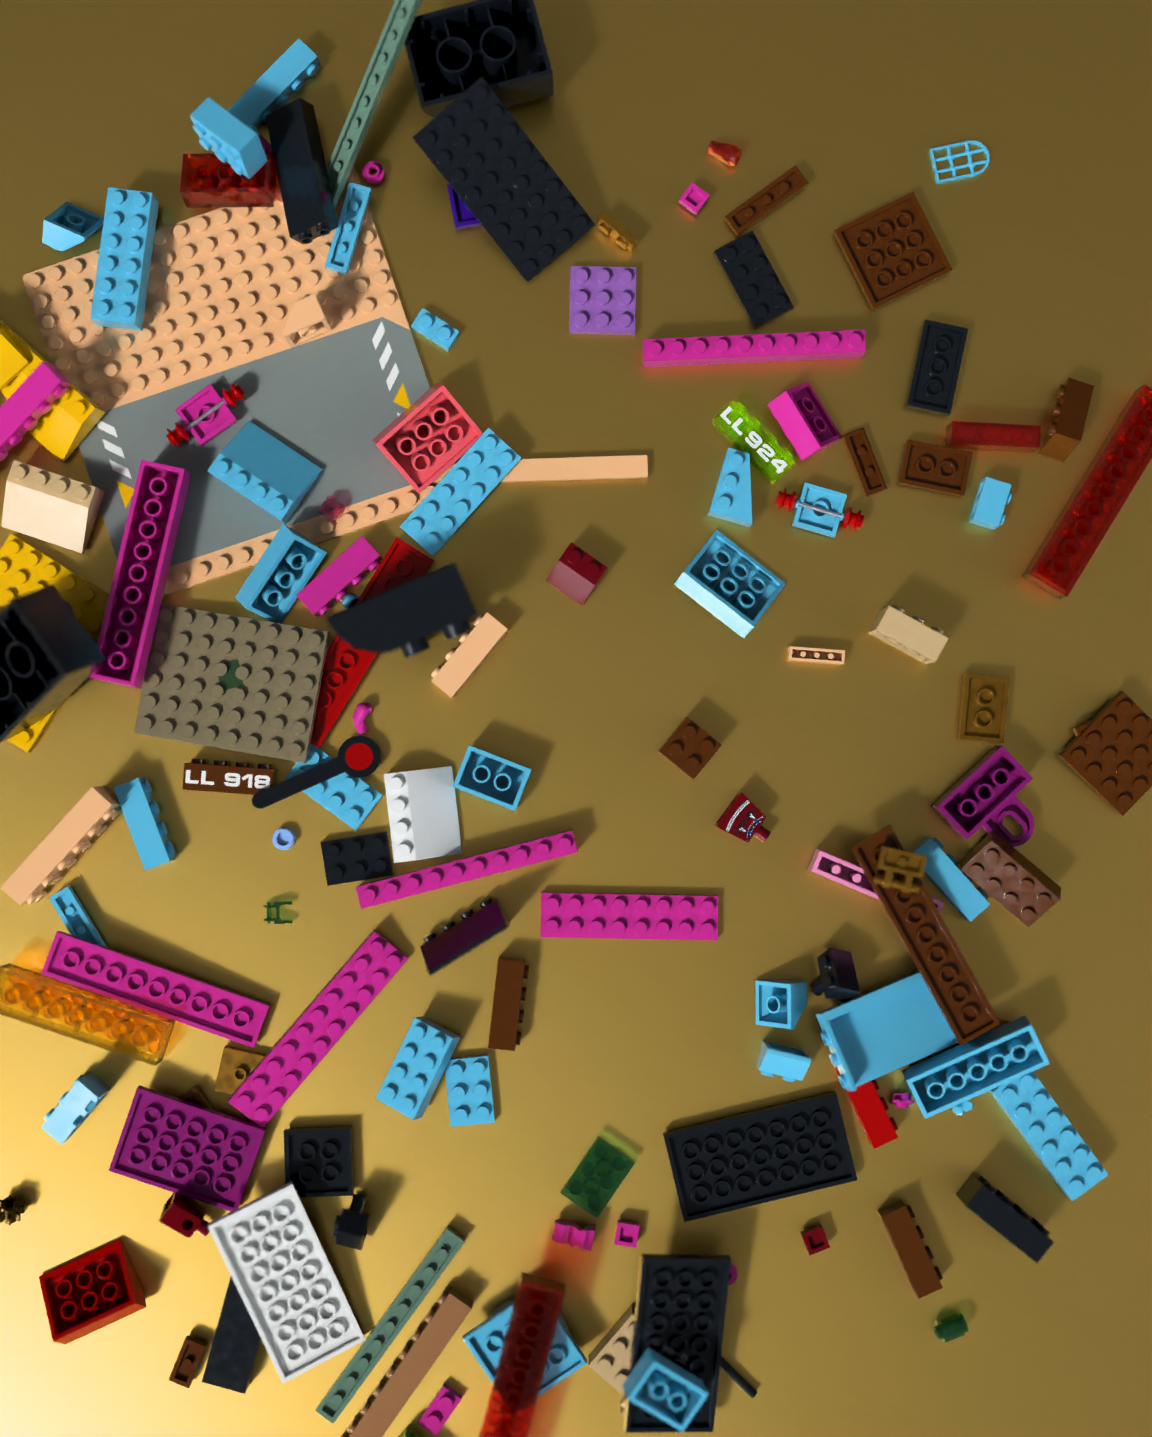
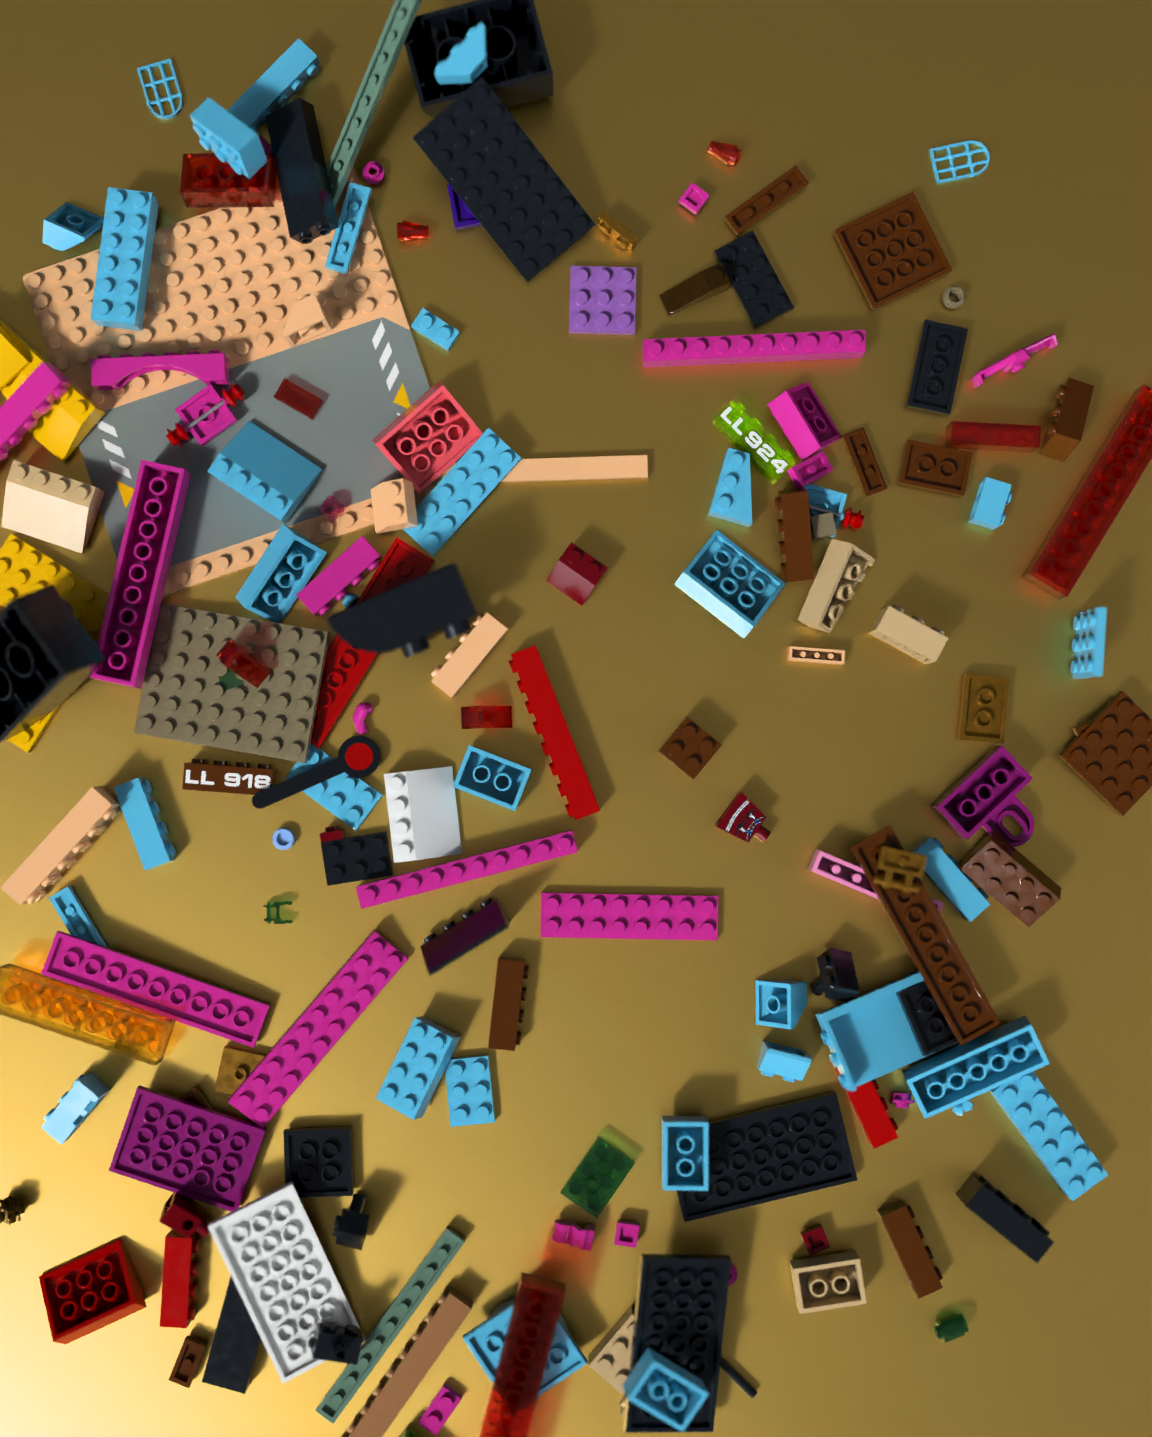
none -> dark pink arch [90,350,230,390]
none -> medium azure window [137,58,183,119]
none -> red brick [160,1230,200,1328]
none -> clear red slope [216,638,271,688]
none -> clear red tile [274,378,324,420]
none -> black brick [311,1322,363,1365]
none -> dark red plate [320,826,346,842]
none -> light nougat slope [370,478,418,534]
none -> clear red cone [397,220,428,243]
none -> medium azure slope [434,22,487,84]
none -> clear red slope [461,706,512,729]
none -> red brick [509,645,600,820]
none -> dark brown slope [659,262,730,316]
none -> medium azure brick [661,1116,708,1191]
none -> reddish brown brick [775,488,814,582]
none -> dark pink plate [787,451,833,489]
none -> tan brick [789,1251,867,1314]
none -> tan wedge [798,539,875,633]
none -> dark tan tile [810,512,837,539]
none -> black plate [896,981,958,1056]
none -> dark tan plate [942,286,965,309]
none -> dark pink plate [971,334,1058,388]
none -> medium azure plate [1070,607,1107,679]

